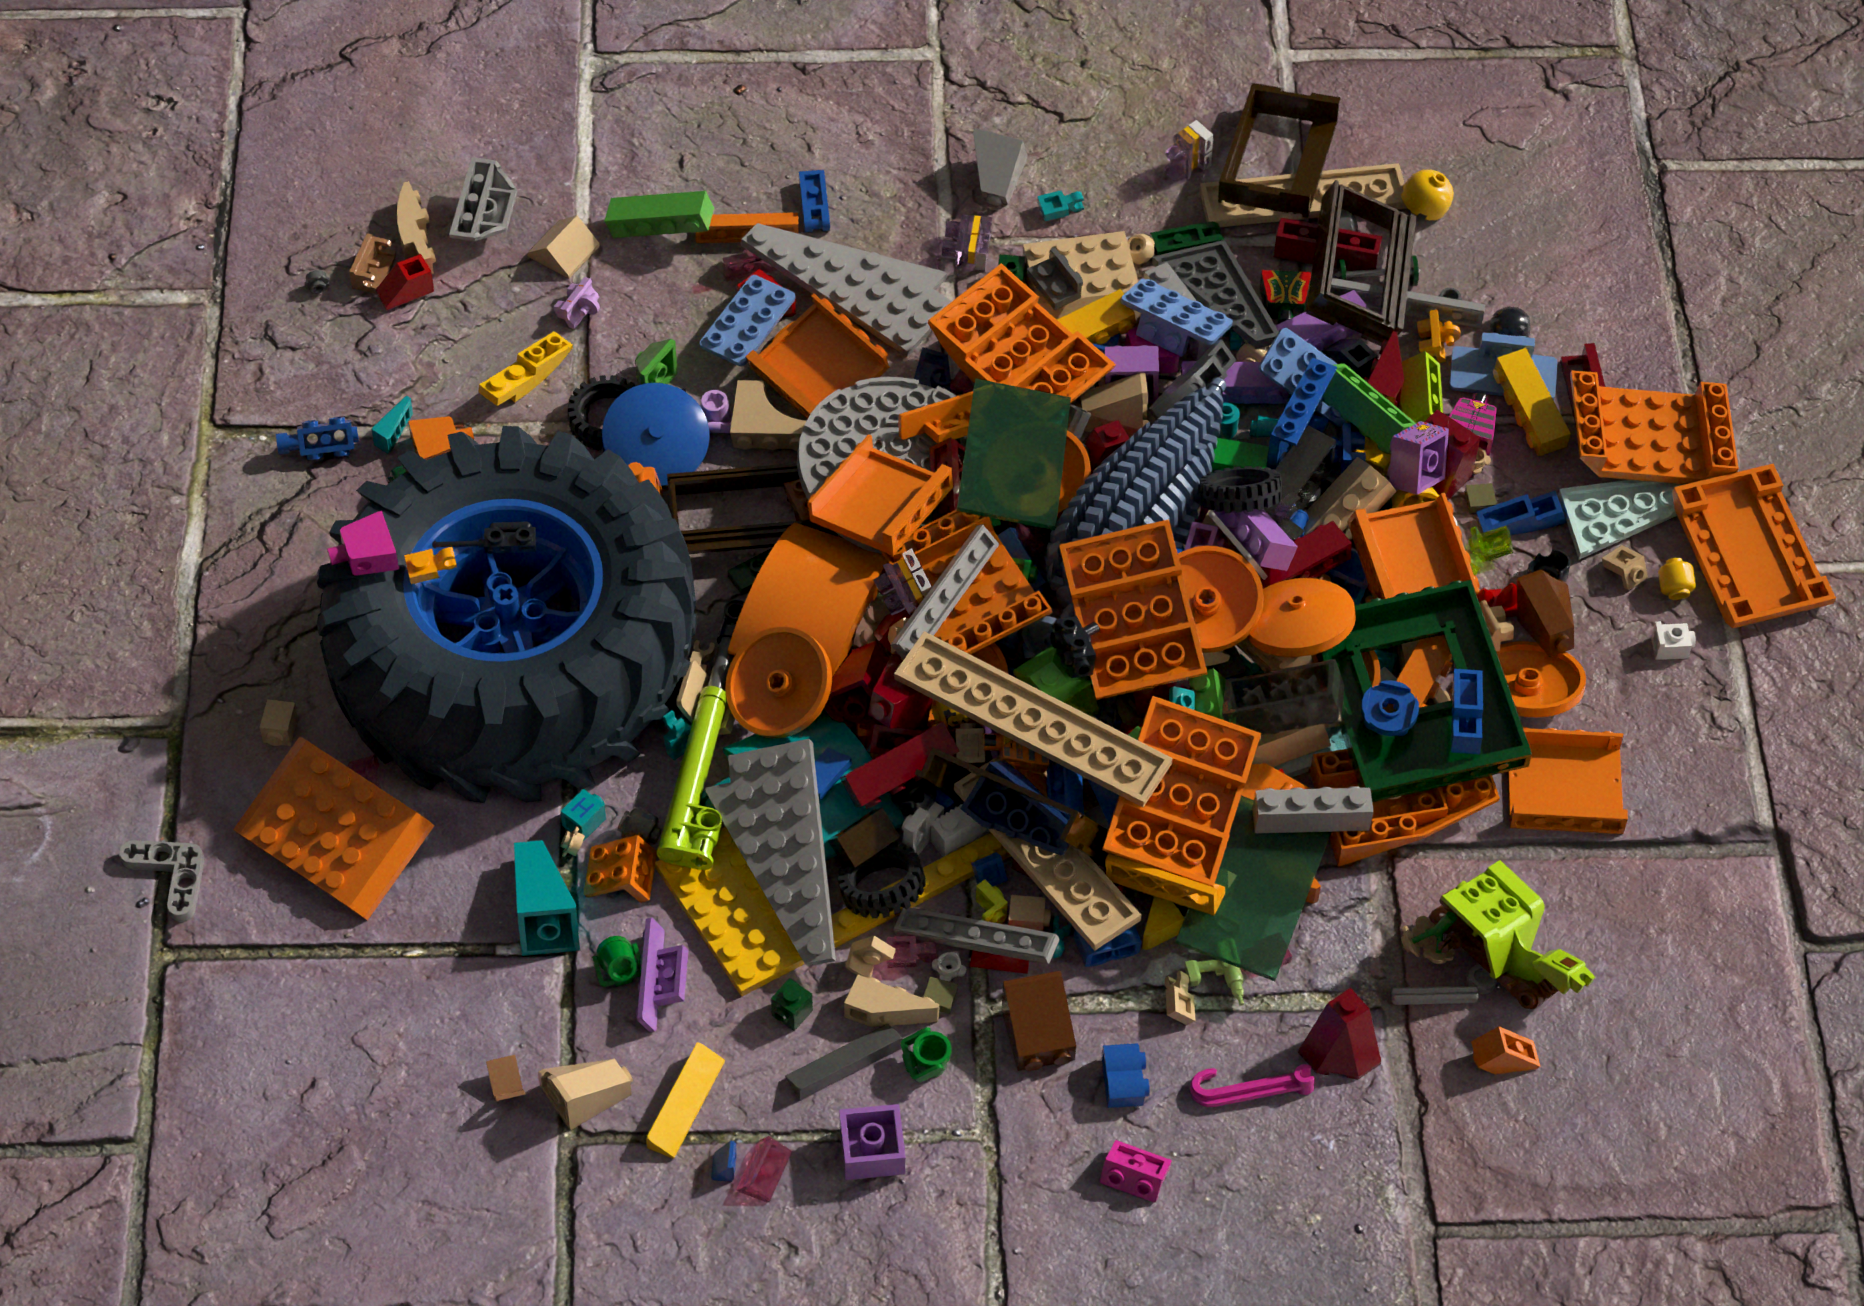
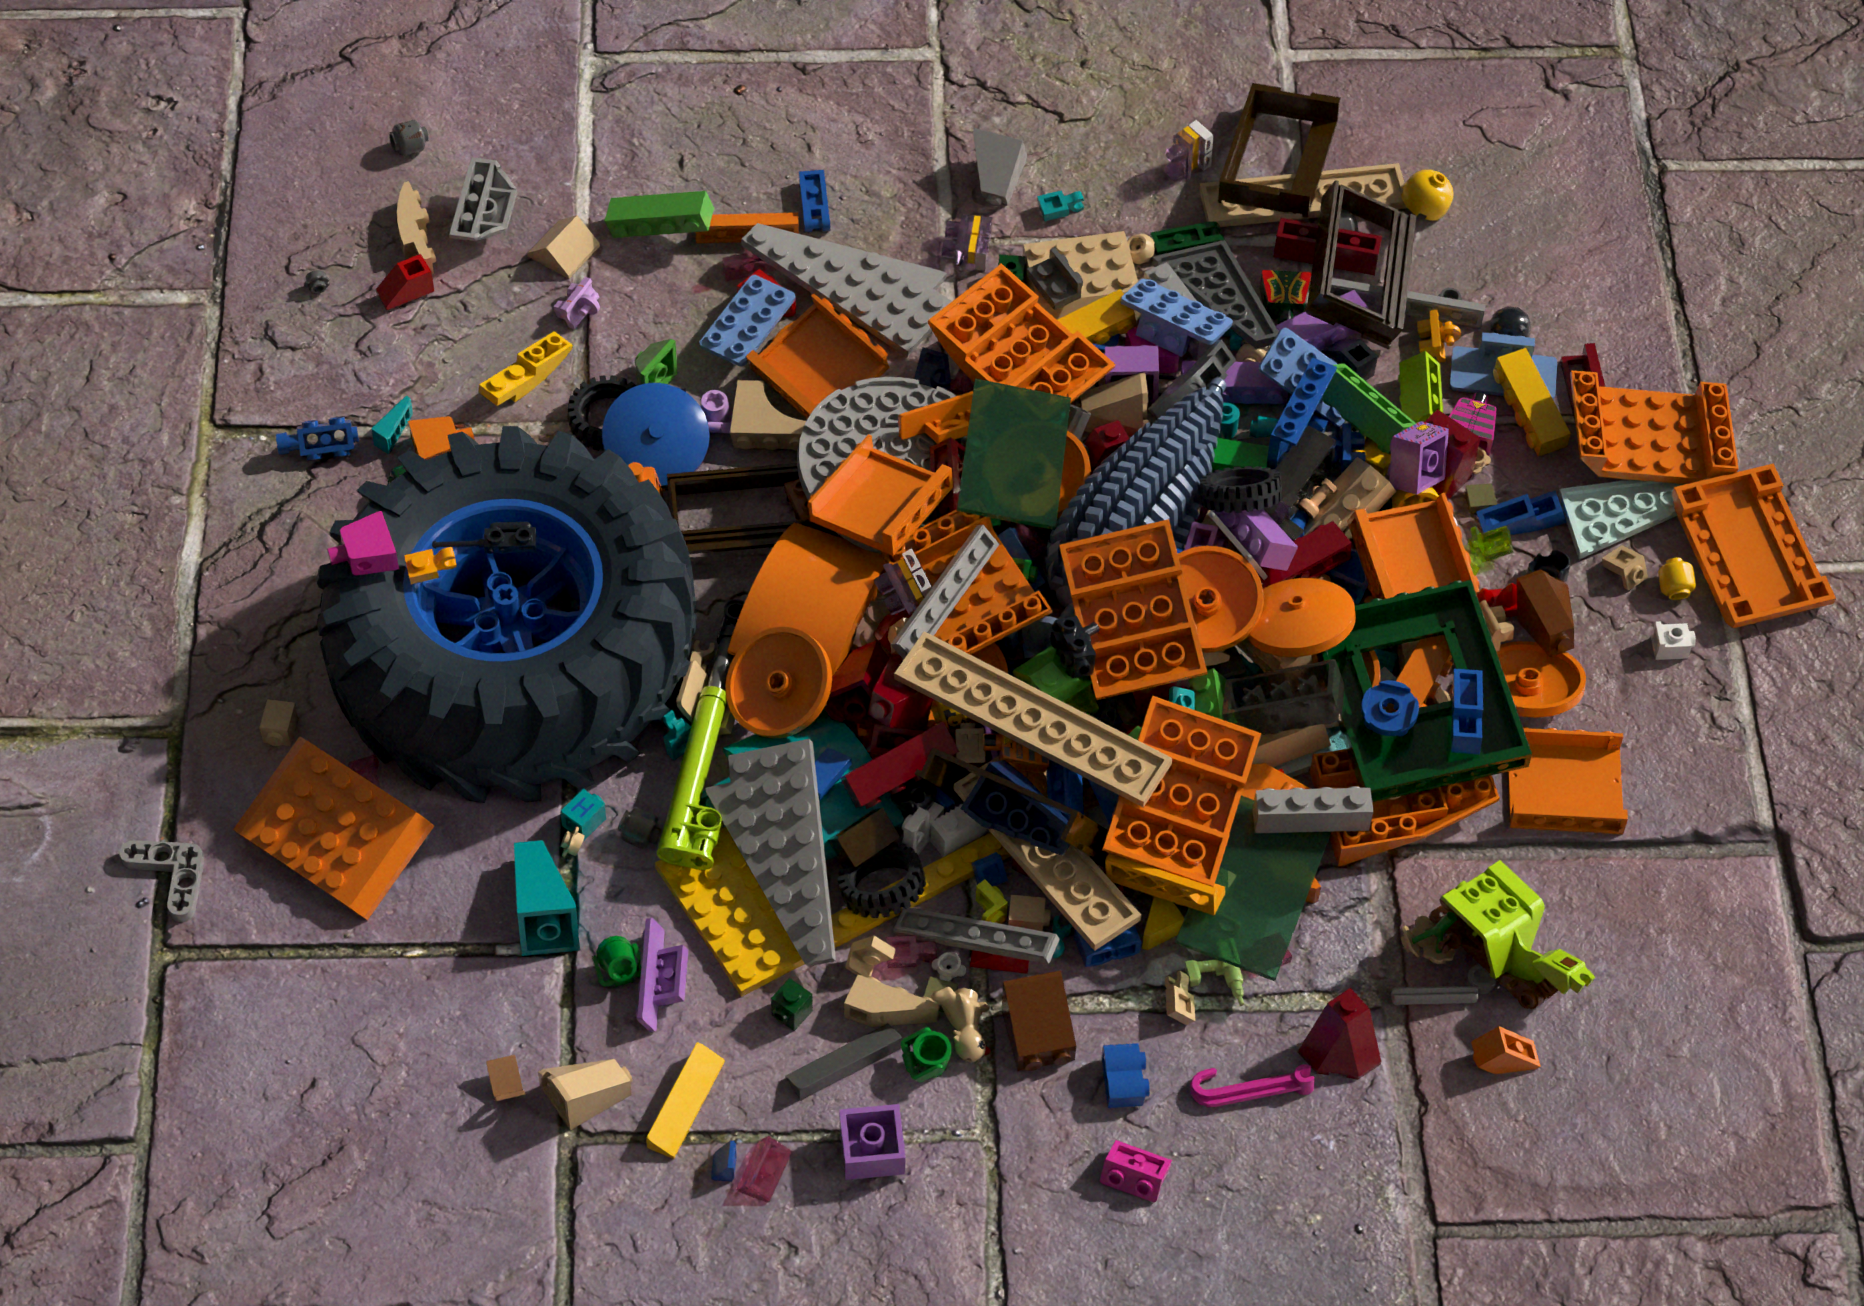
medium nougat hinge [349,233,396,294] -> none
orange bracket [583,835,657,903] -> none
dark green plate [727,548,772,595] -> none
axle [1335,255,1421,286] -> none
dark red slope [1364,331,1404,409] -> none
none -> dark grey head [389,120,429,156]
none -> tan animal [930,986,991,1062]
none -> light nougat piece [1298,478,1337,519]

